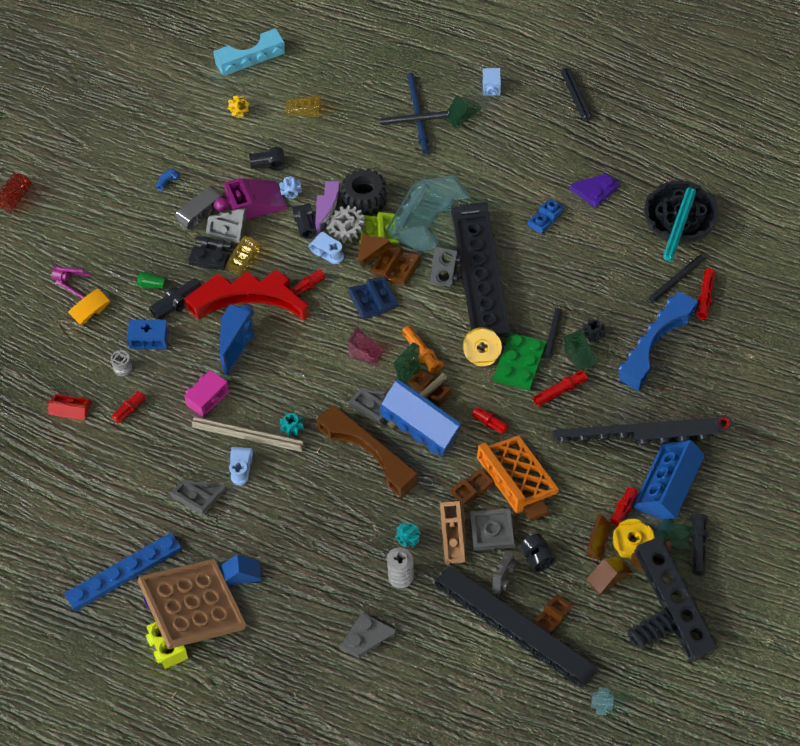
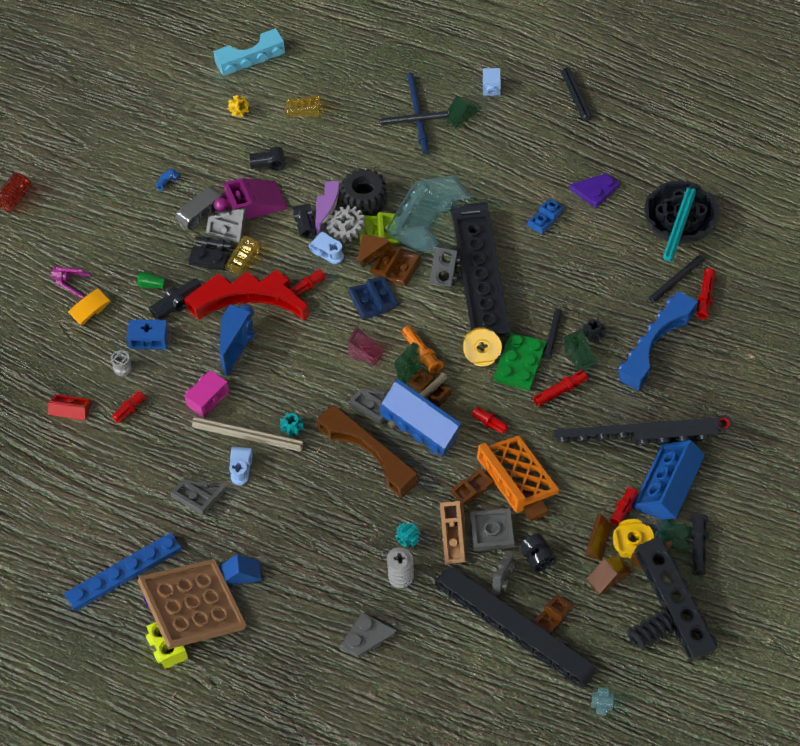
light blue gear [280,176,302,199] -> none

